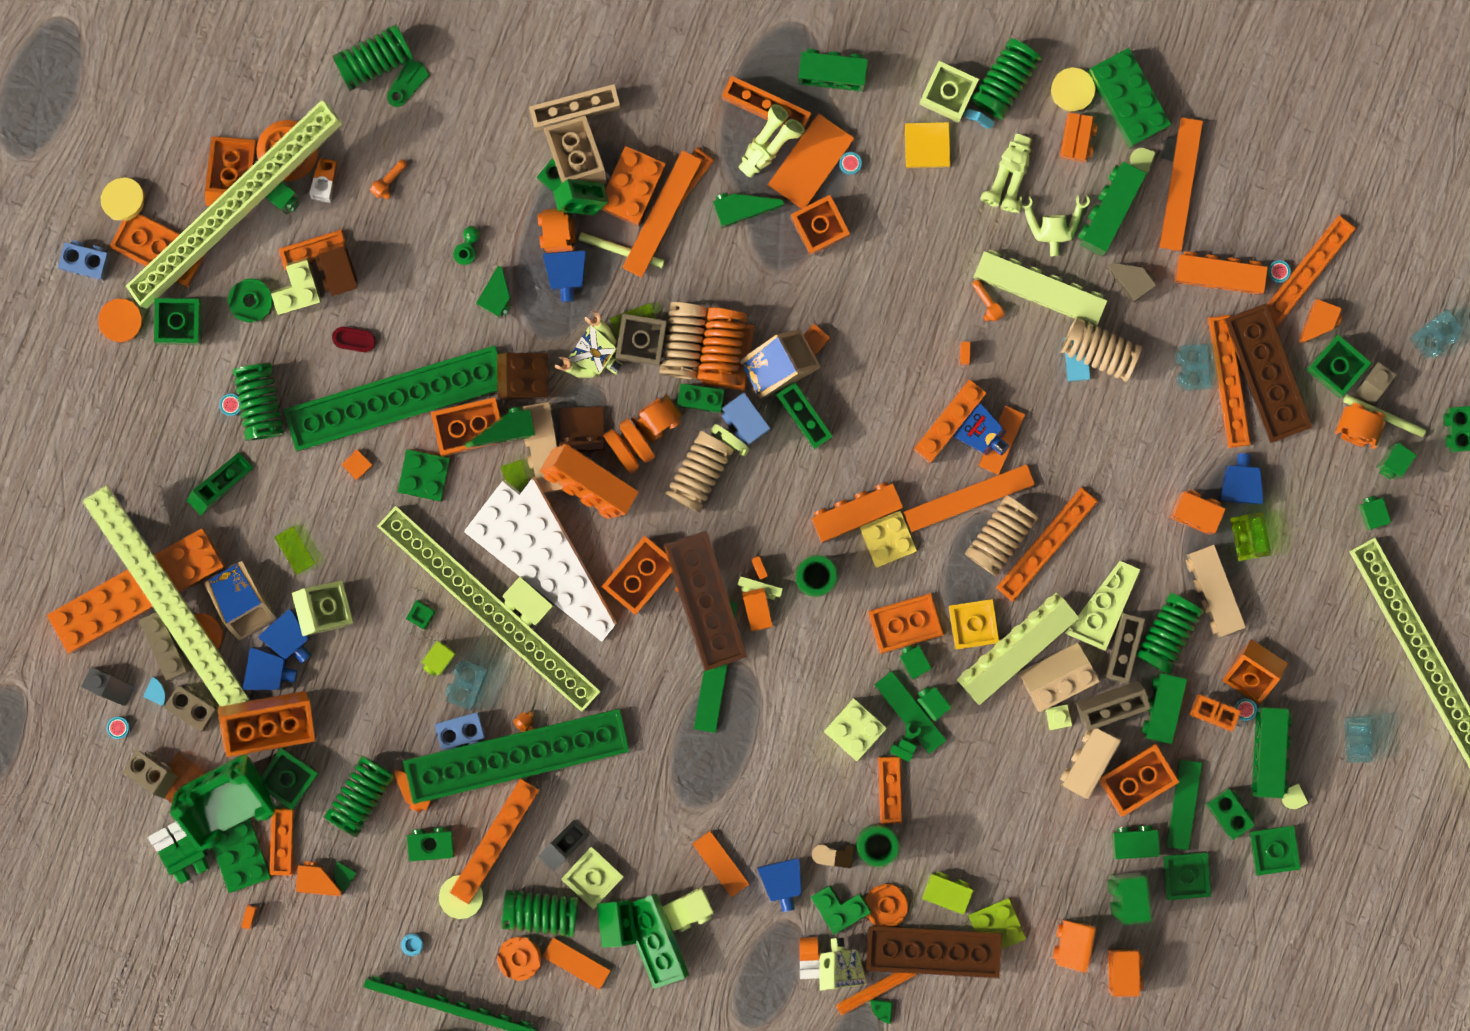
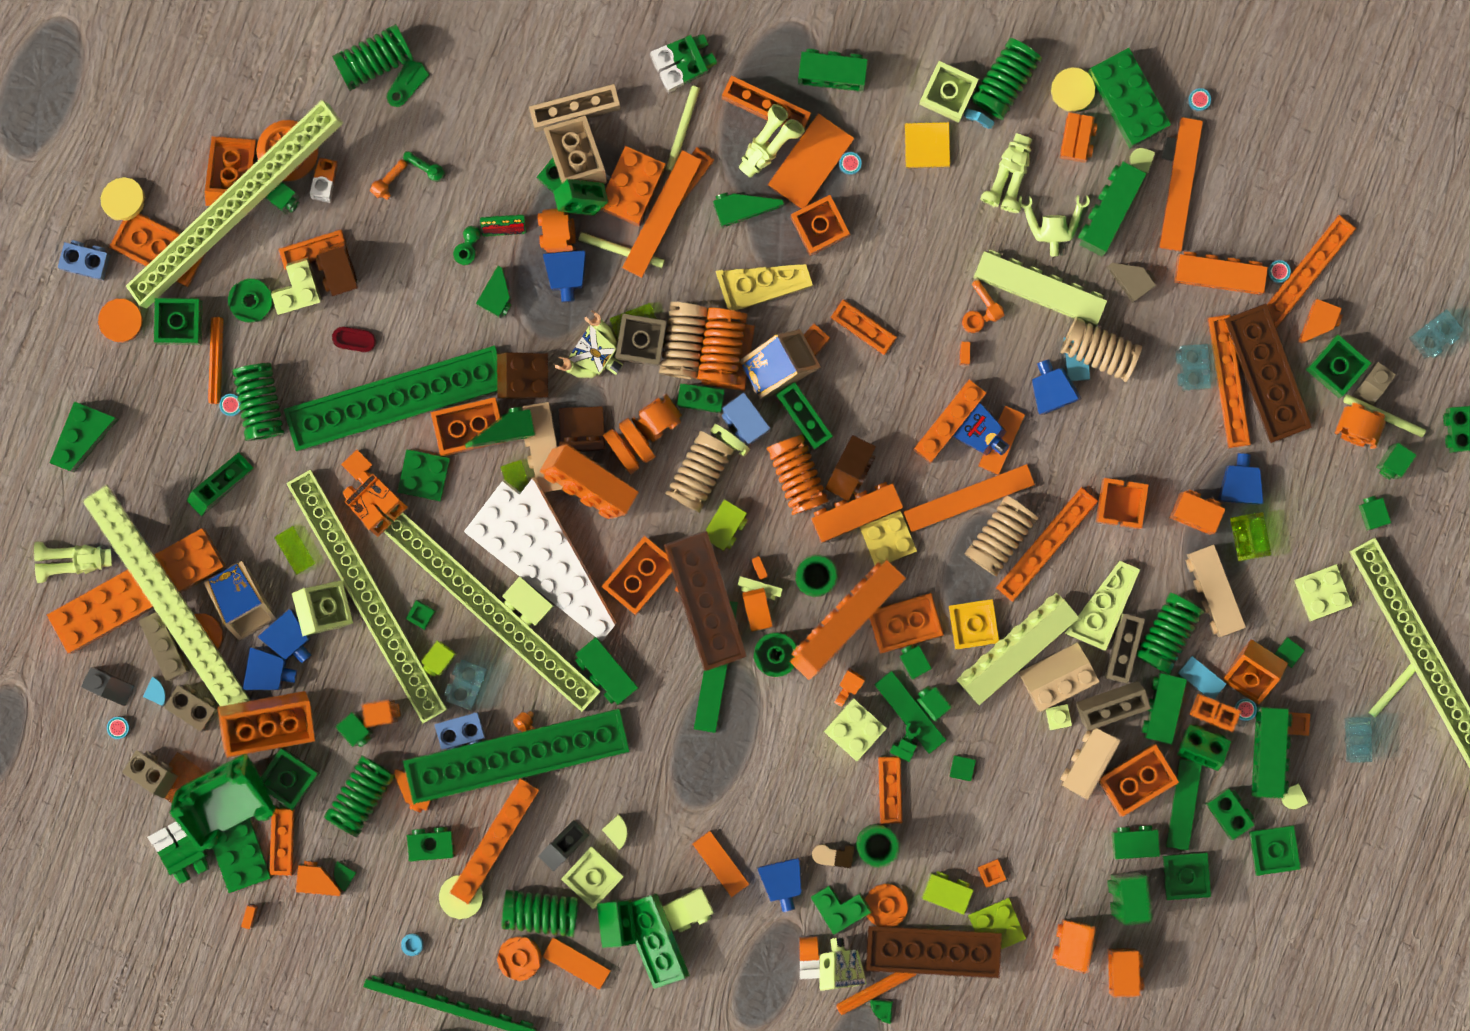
none -> yellowish green piece [34,542,112,583]
none -> green wedge [49,402,119,472]
none -> orange axle [208,317,223,404]
none -> yellowish green piece [286,470,448,724]
none -> green brick [335,712,373,748]
none -> orange hips [343,471,408,537]
none -> orange brick [362,700,401,727]
none -> green piece [403,151,445,182]
none -> slope [480,215,526,237]
none -> green brick [575,637,638,705]
none -> yellowish green brick [602,815,628,850]
none -> green hips [650,34,717,93]
none -> yellowish green bar [665,86,700,172]
none -> lime brick [705,499,748,551]
none -> light yellow wing [715,264,813,311]
none -> green brick [754,633,797,677]
none -> orange piece [766,434,829,516]
none -> orange brick [790,560,906,680]
none -> reddish brown brick [825,435,876,501]
none -> orange tile [830,299,897,355]
none -> orange piece [834,668,866,707]
none -> green tile [949,755,976,782]
none -> orange tile [962,311,984,333]
none -> orange tile [977,859,1007,888]
none -> blue torso [1032,359,1081,415]
none -> orange piece [1096,478,1148,529]
none -> green brick [1177,725,1231,771]
none -> medium azure tile [1178,656,1226,700]
none -> tile [1188,88,1211,111]
none -> green tile [1274,637,1305,668]
none -> orange tile [1288,712,1310,736]
none -> yellowish green plate [1294,564,1352,621]
none -> yellowish green bar [1368,648,1431,718]

